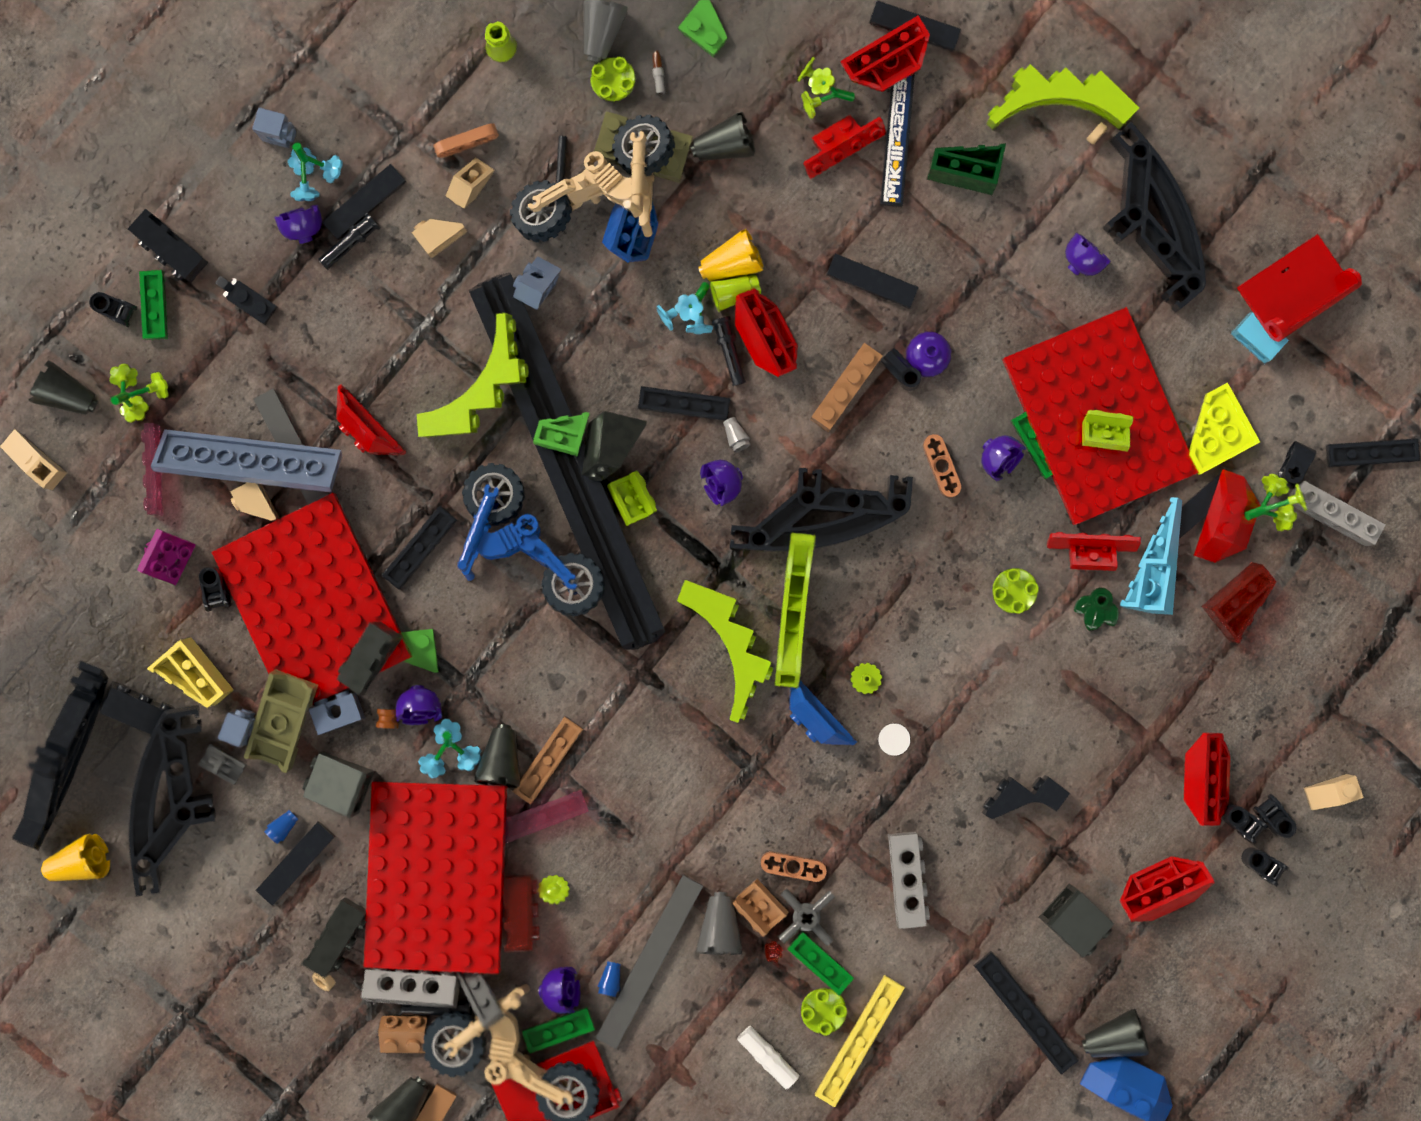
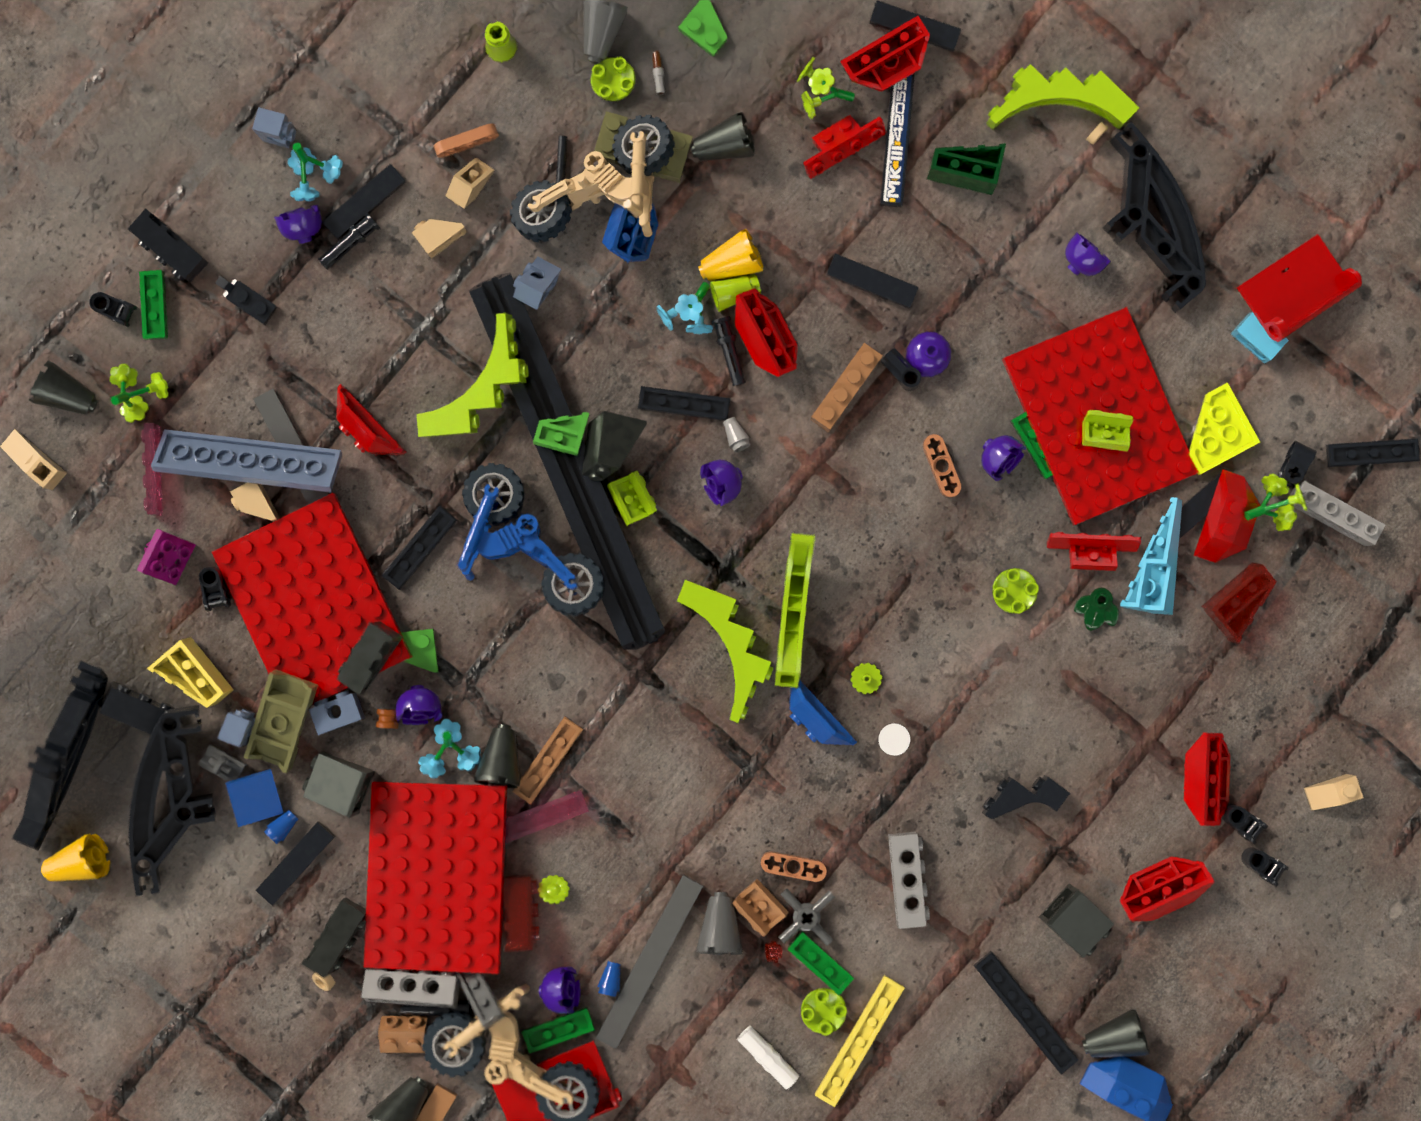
black piece [729,468,913,552] -> none
black piece [1253,794,1297,838] -> none
none -> blue tile [225,769,283,827]

